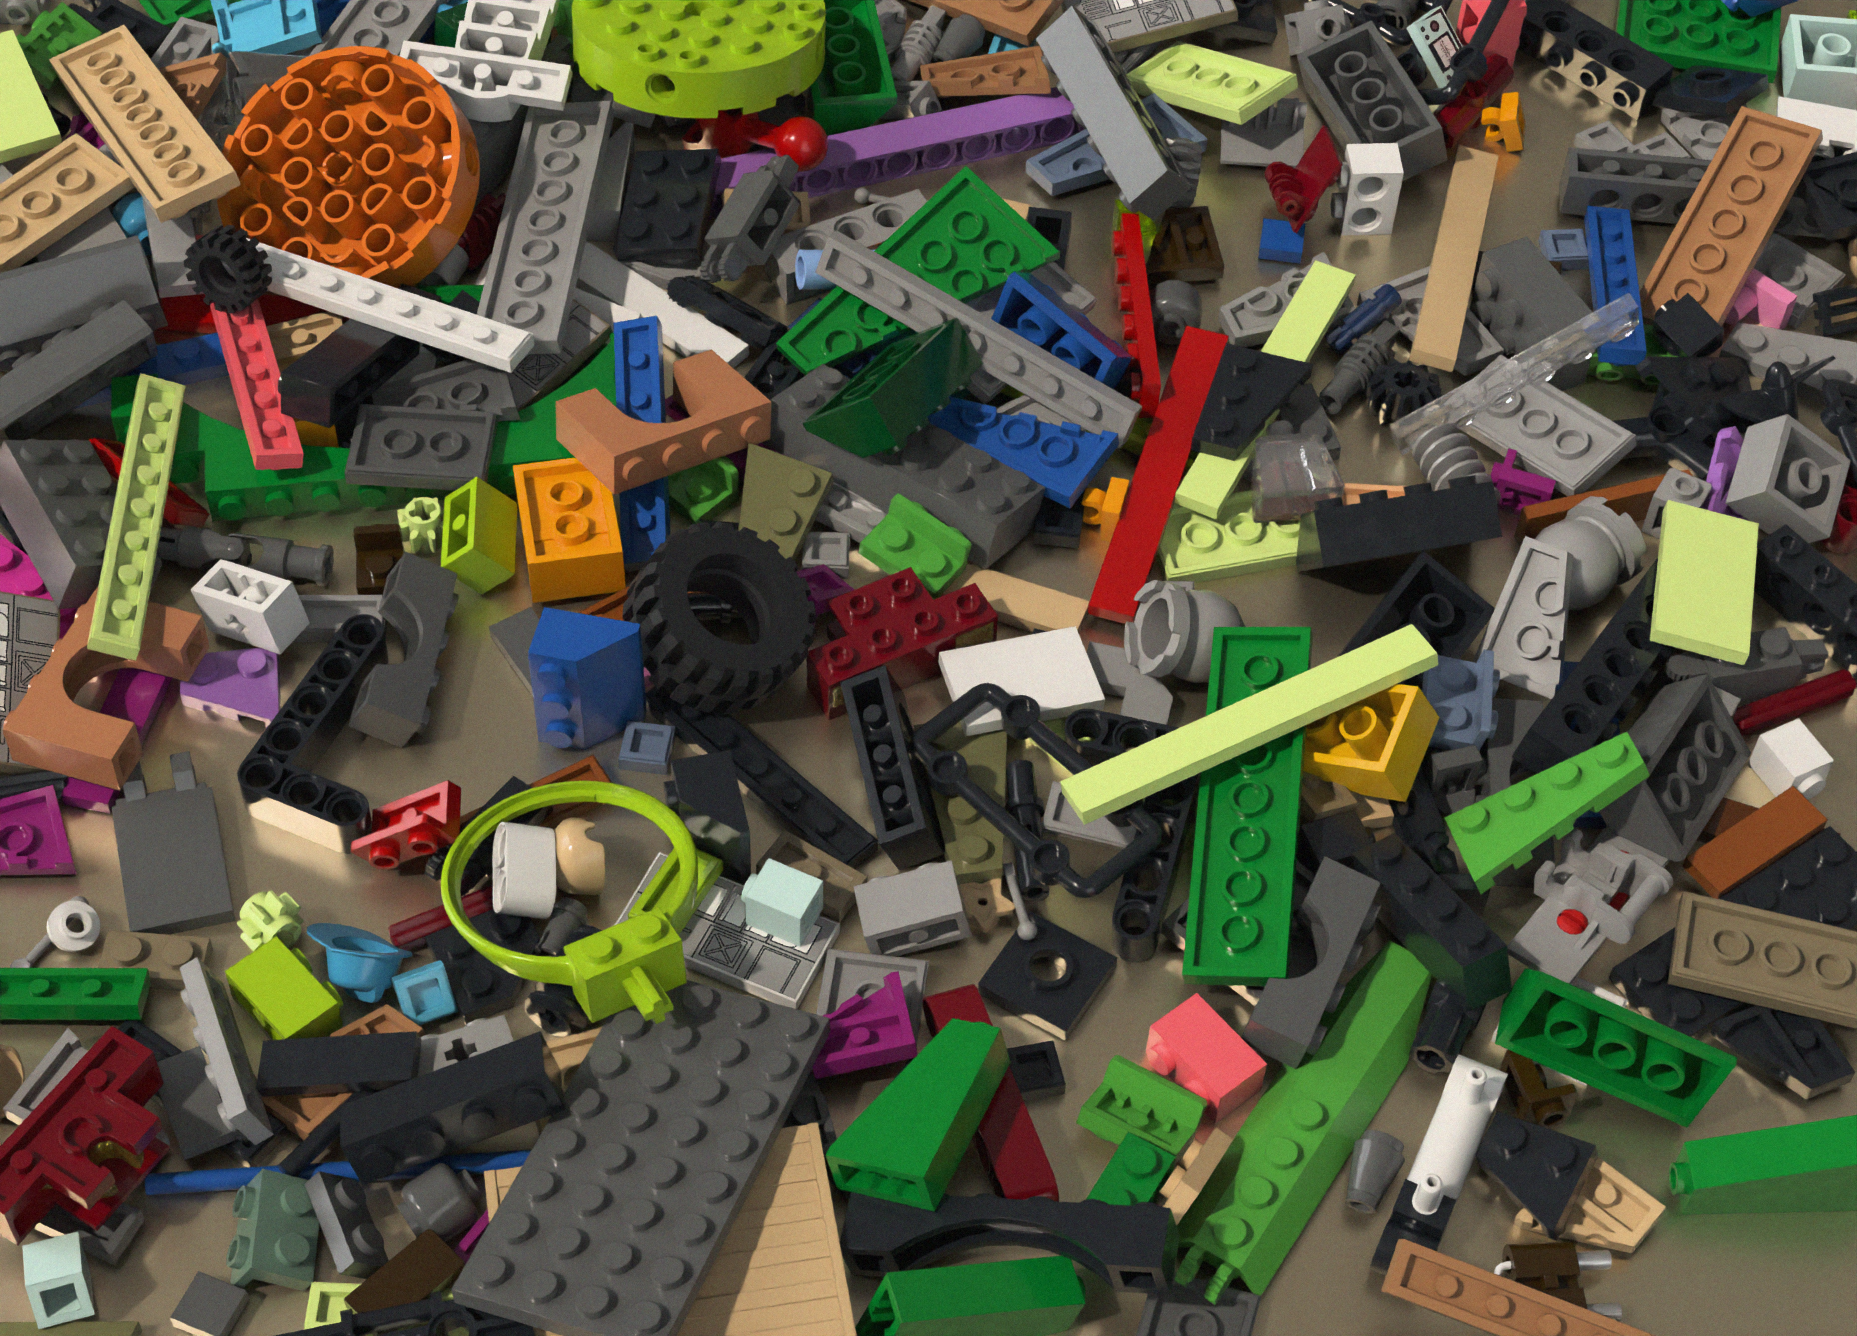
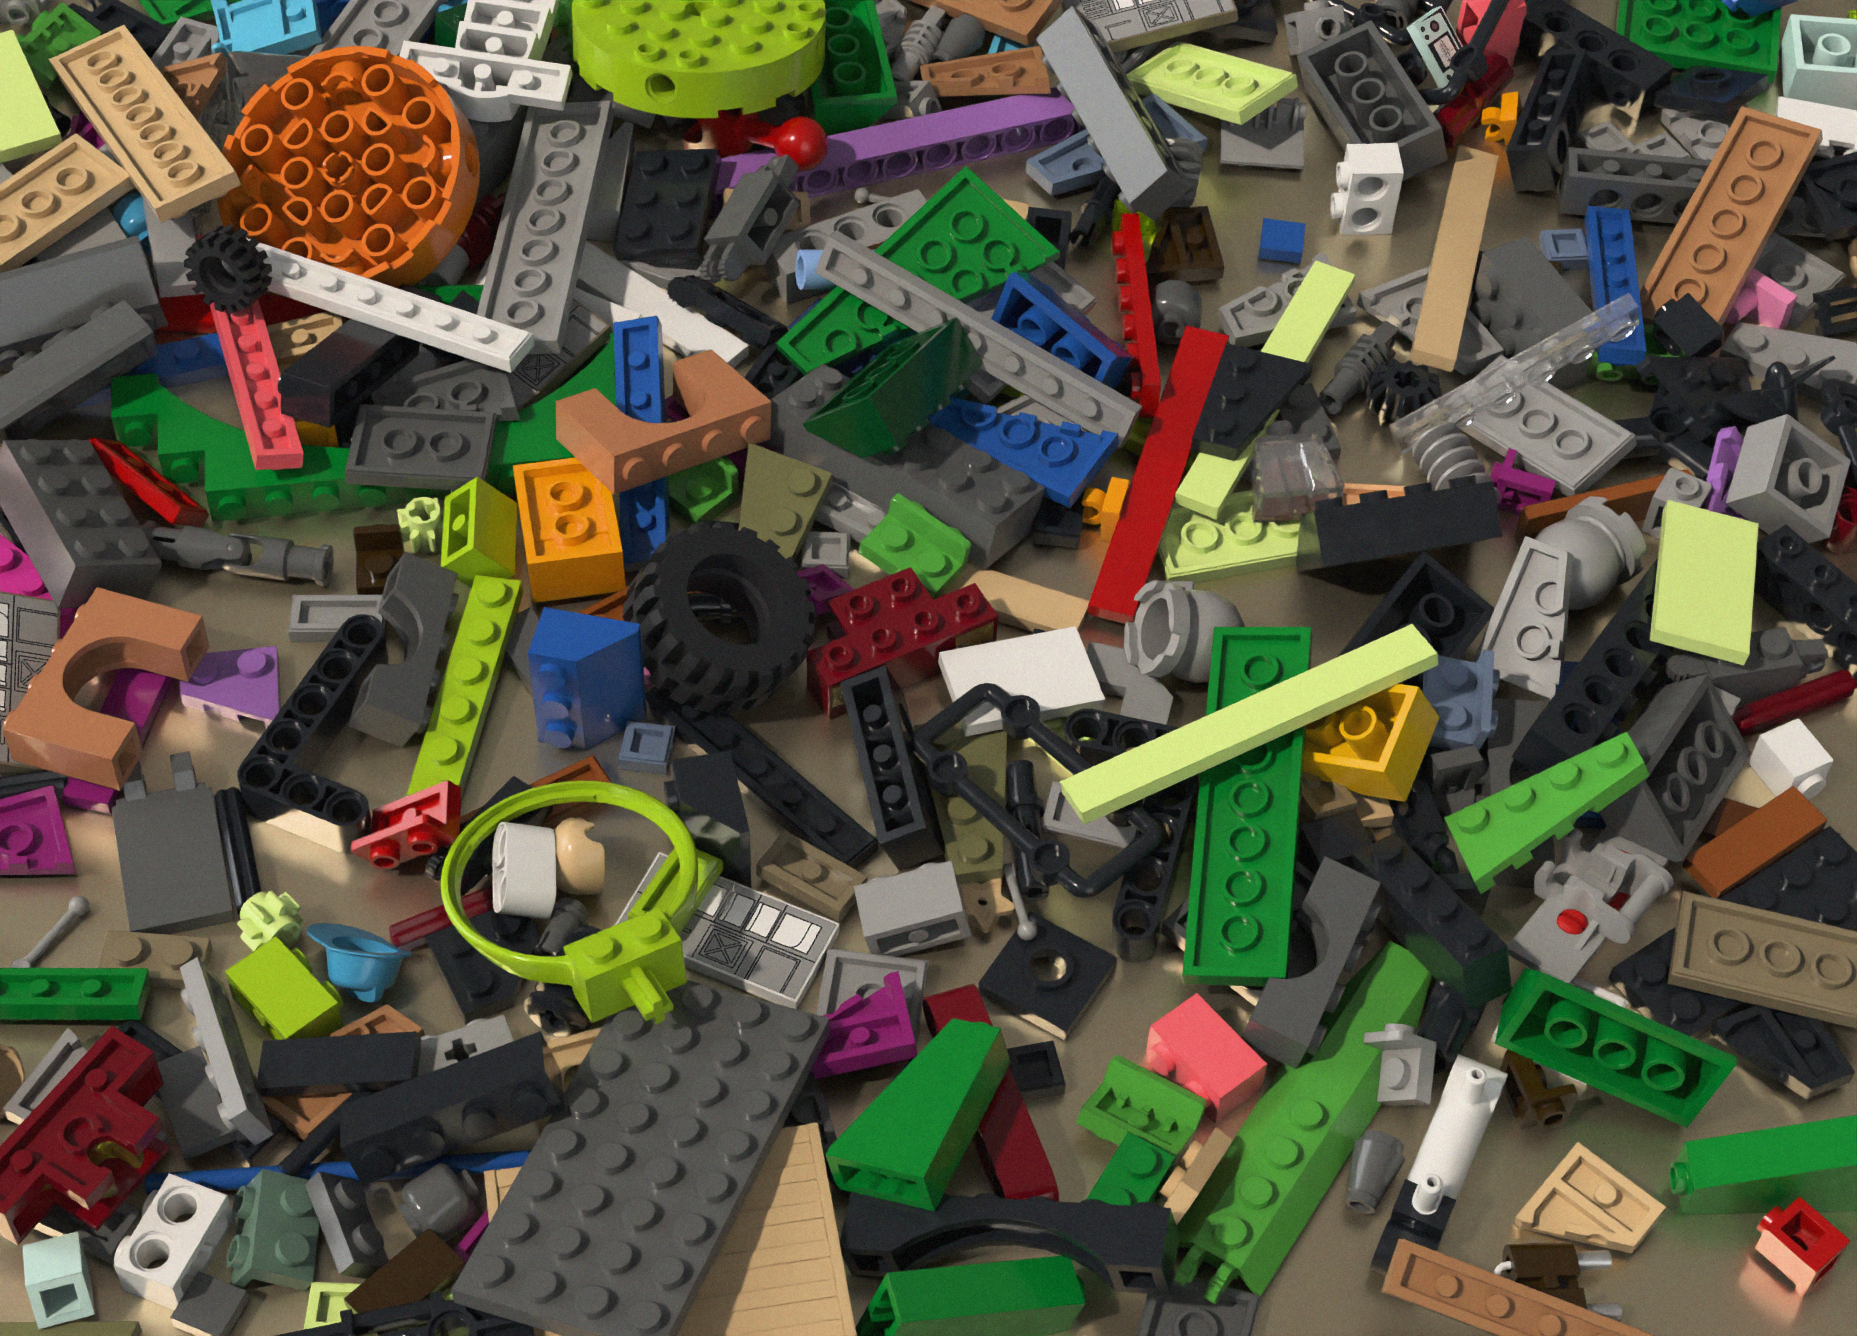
white plate [47,901,100,952] -> none
yellowish green tile [87,373,186,661] -> none
white brick [191,559,310,655] -> none
medium azure tile [391,960,459,1026] -> none
light aqua brick [741,858,823,947] -> none
dark red hinge [1265,125,1343,234] -> none
dark blue axle [1325,284,1402,354] -> none
black wing [1475,1111,1598,1241] -> none
none -> white brick [113,1173,235,1310]
none -> black axle [214,787,261,916]
none -> lime plate [406,575,524,798]
none -> black axle [1070,176,1122,251]
none -> light grey bracket [1363,1023,1437,1107]
none -> black brick [1506,49,1594,192]
none -> red brick [1755,1196,1851,1297]

